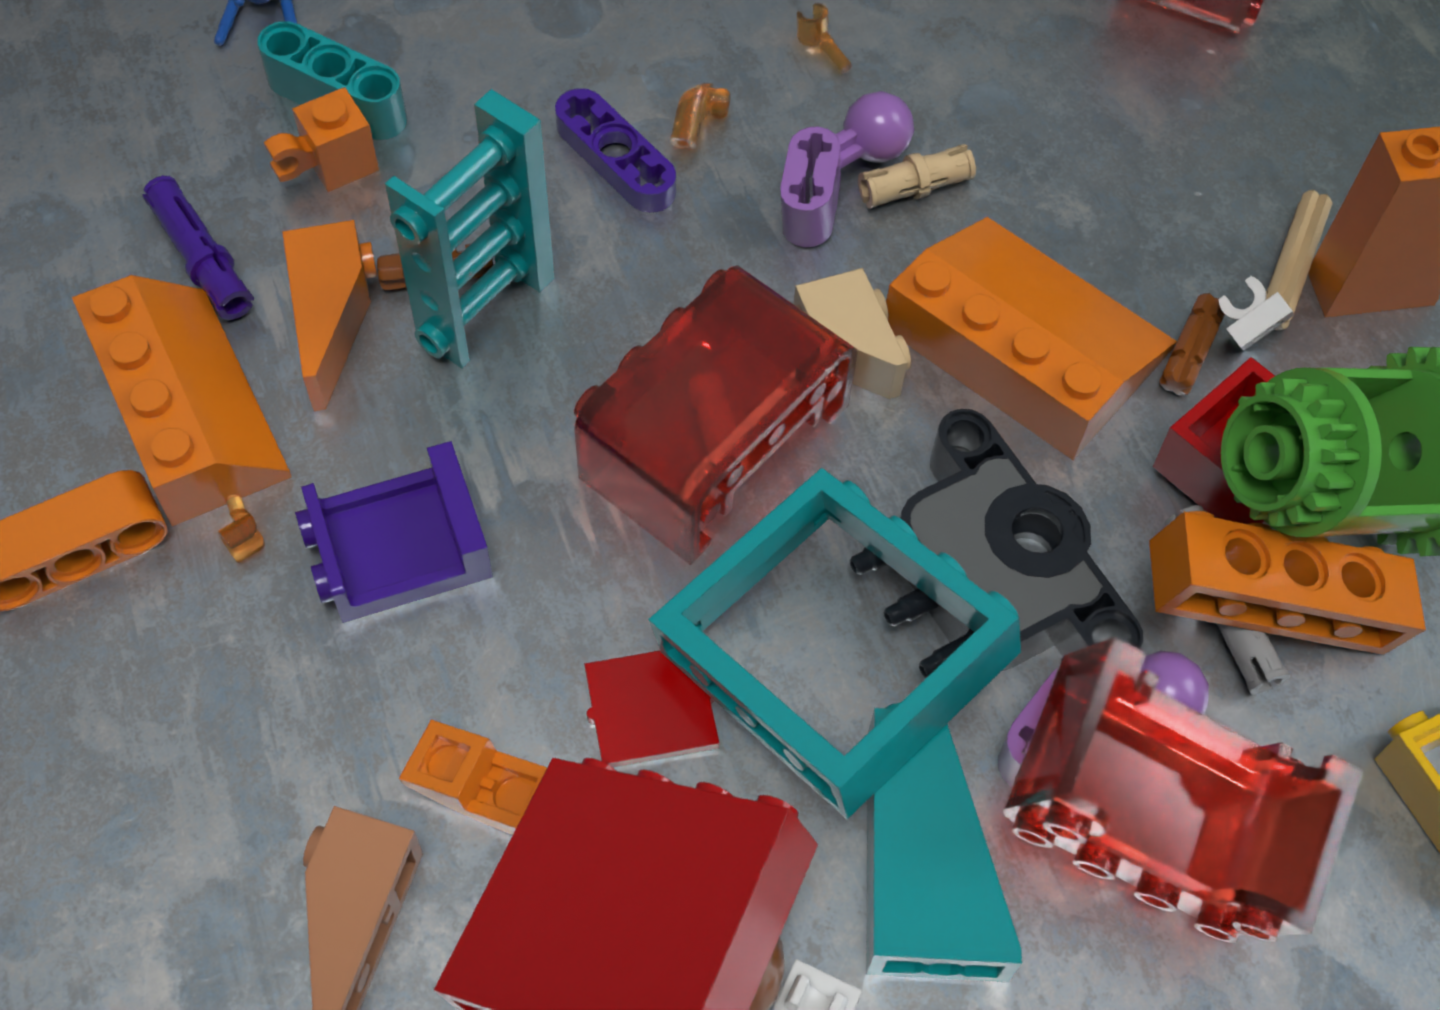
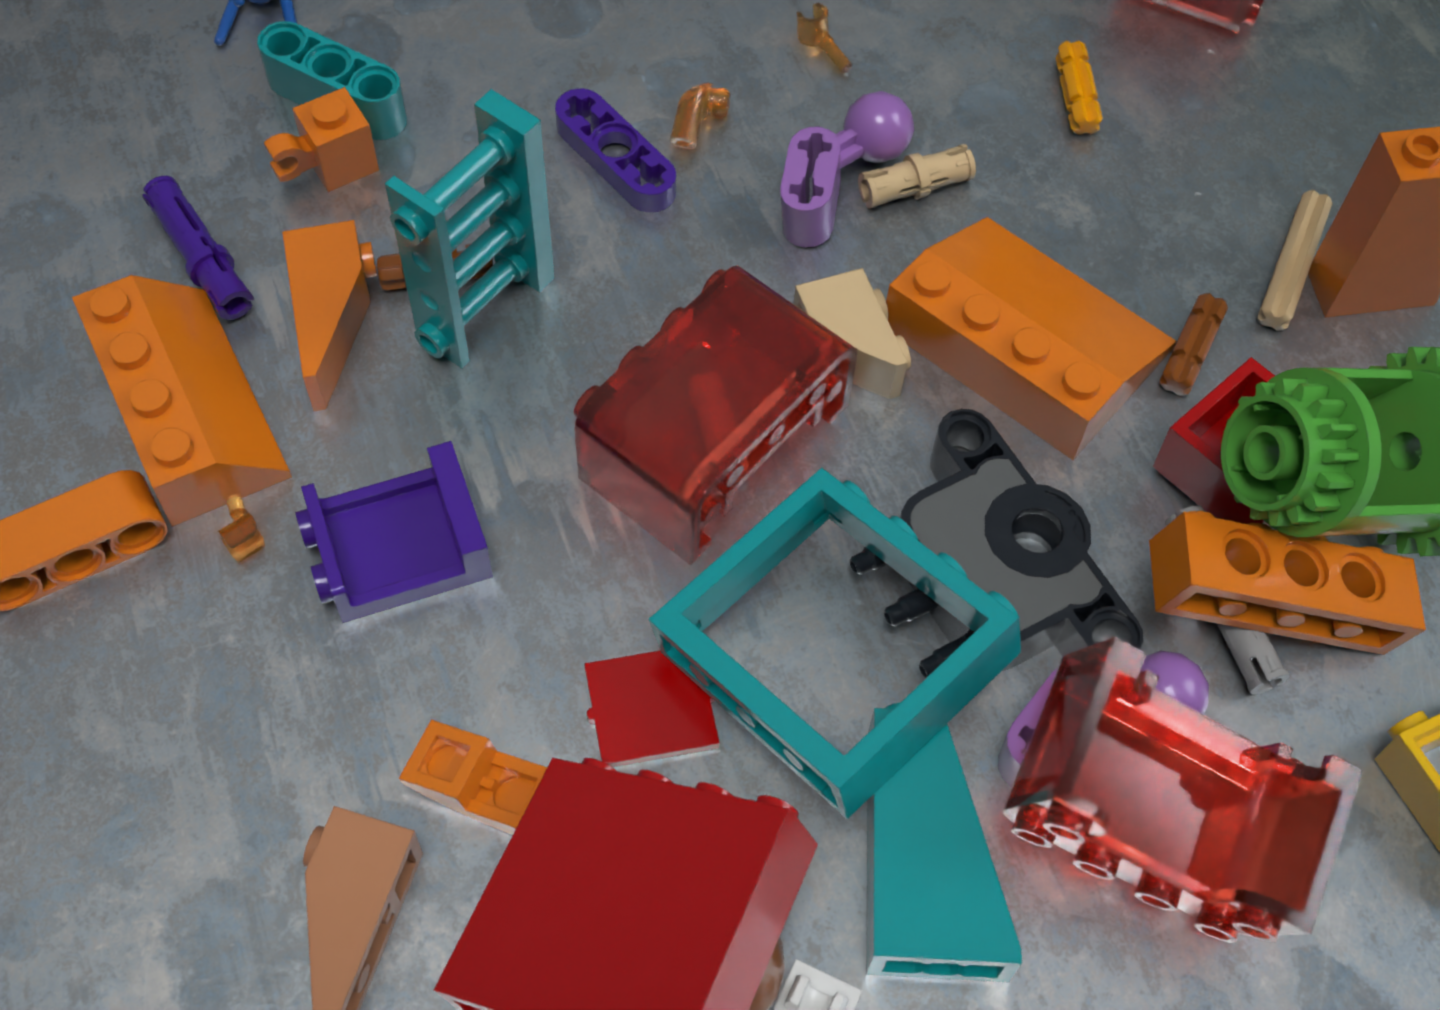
white tile [1219,276,1294,351] -> none
none -> light orange axle [1055,40,1103,135]

